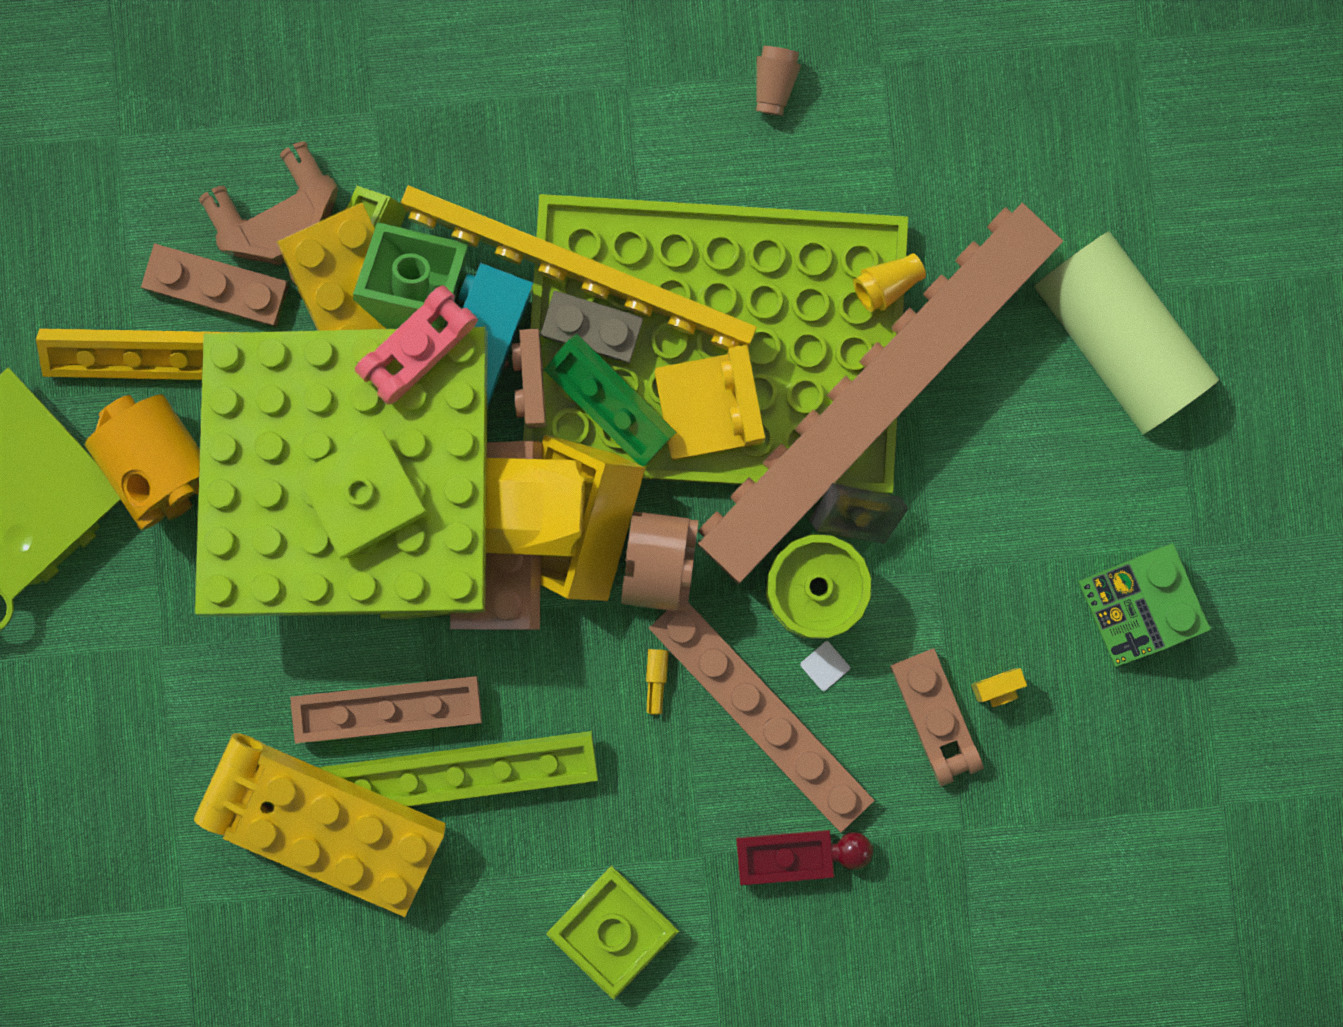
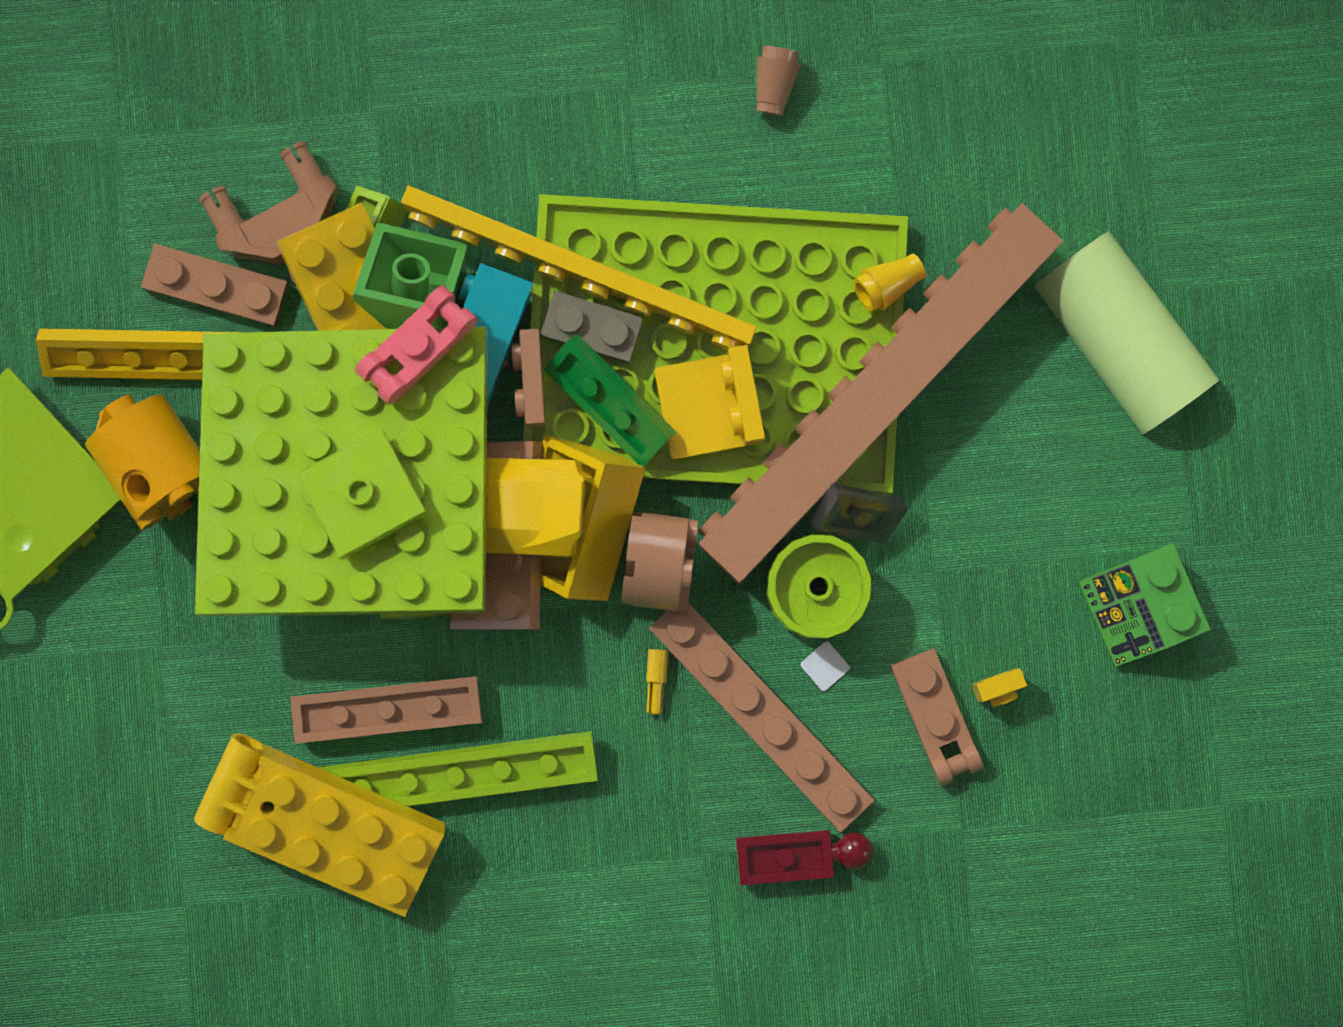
lime plate [546,865,679,1000] -> none

